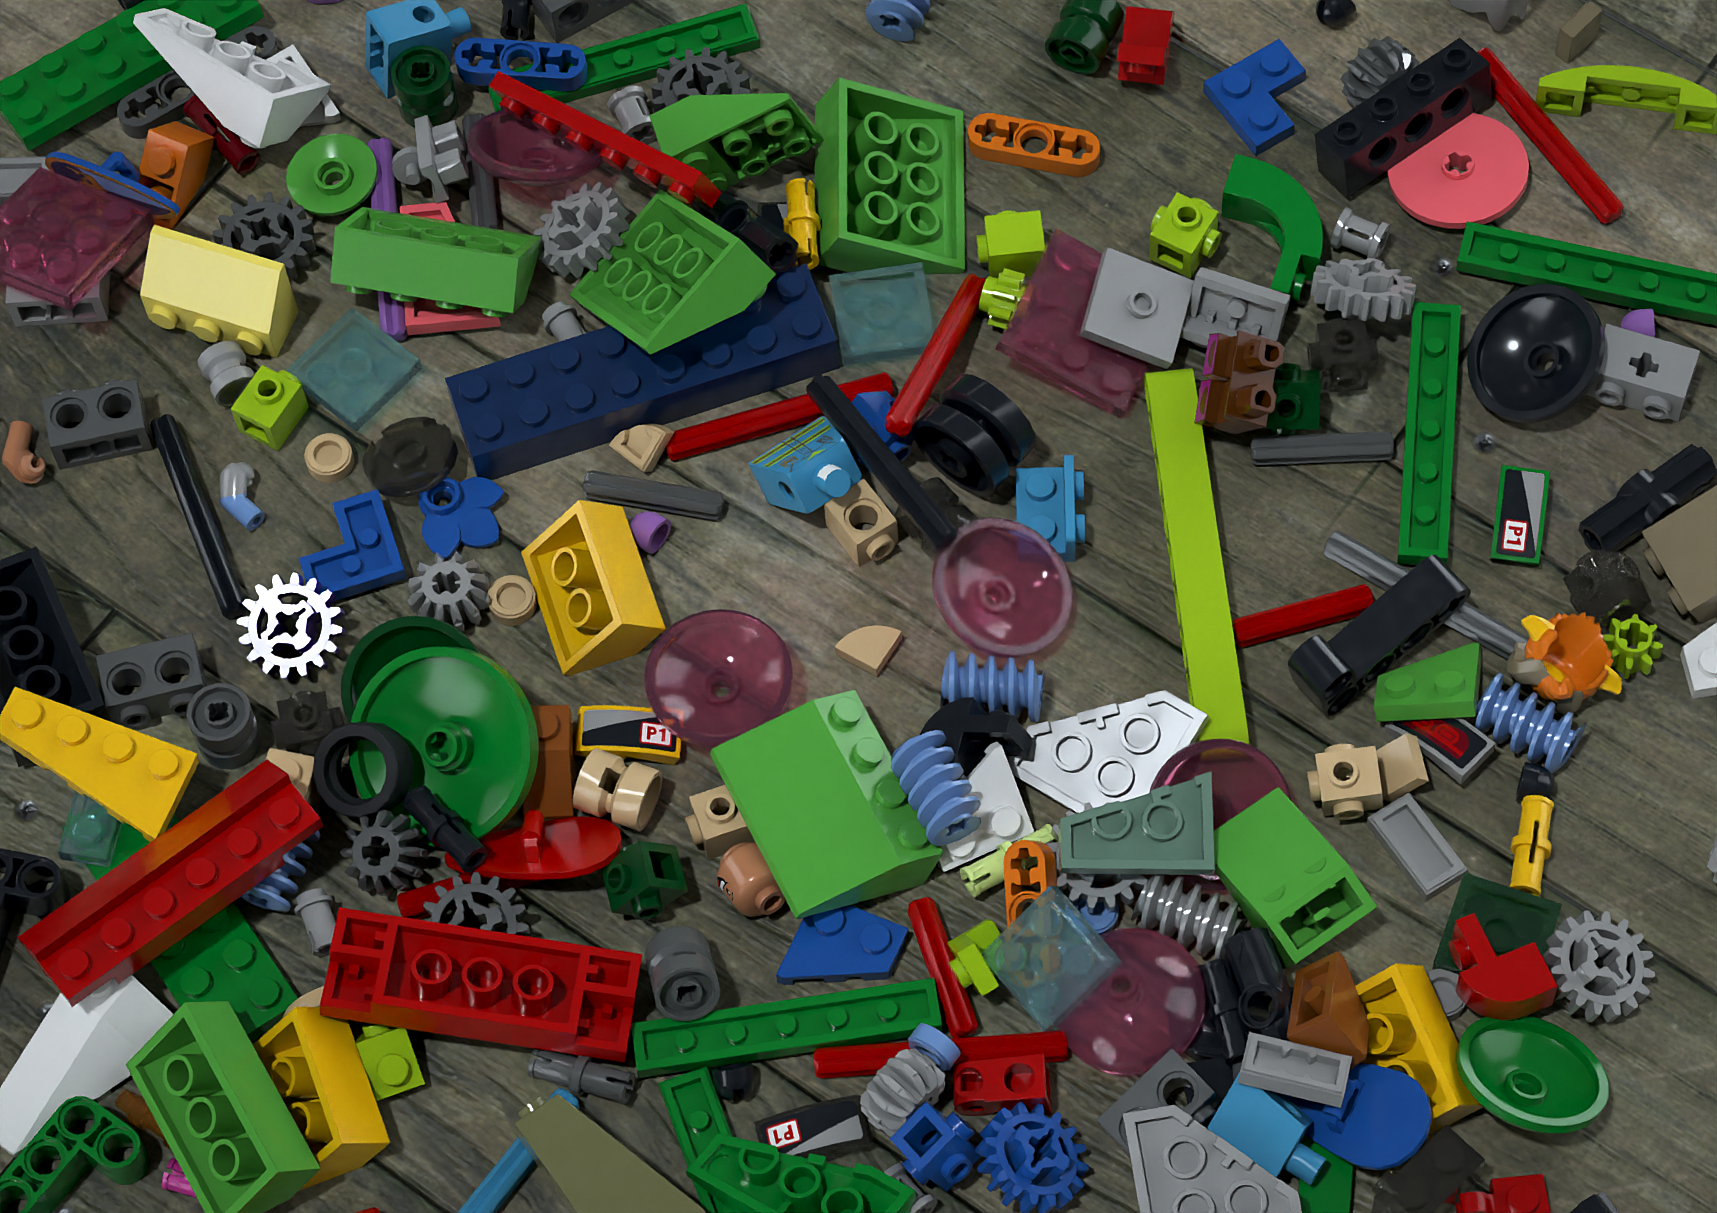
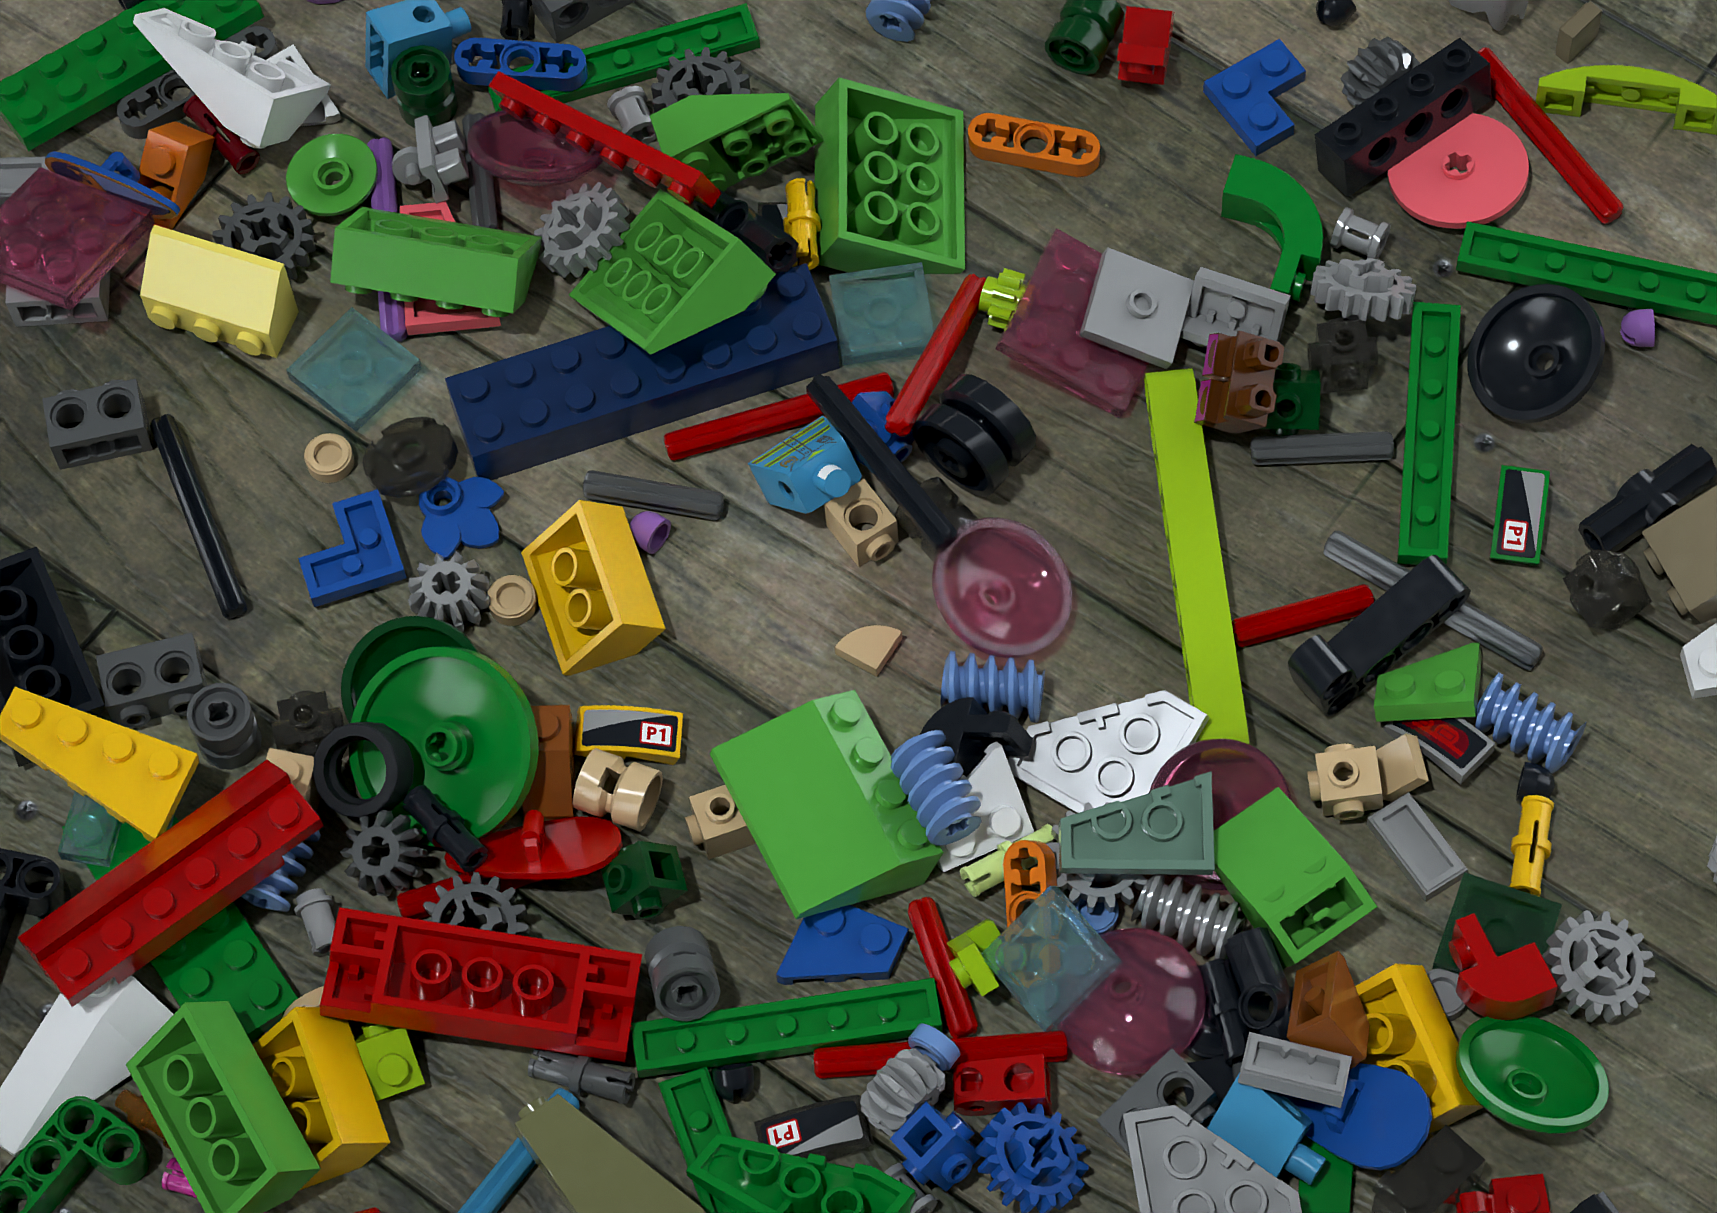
nougat arm [2,421,46,484] -> none
light grey wheel [197,340,255,407] -> none
arm [220,462,265,531] -> none
lime brick [231,365,309,451] -> none
gear [237,573,346,681] -> none
light grey pin [542,301,587,342] -> none
tan tile [609,424,674,472] -> none
clear pink dish [644,609,793,747] -> none
nougat head [717,842,785,917] -> none
lime brick [976,210,1046,278] -> none
dark azure bracket [1016,455,1085,562] -> none
lime brick [1149,192,1222,278] -> none
orange hair [1506,612,1622,715] -> none
light grey brick [1585,324,1700,422] -> none
lime gear [1603,614,1663,679] -> none

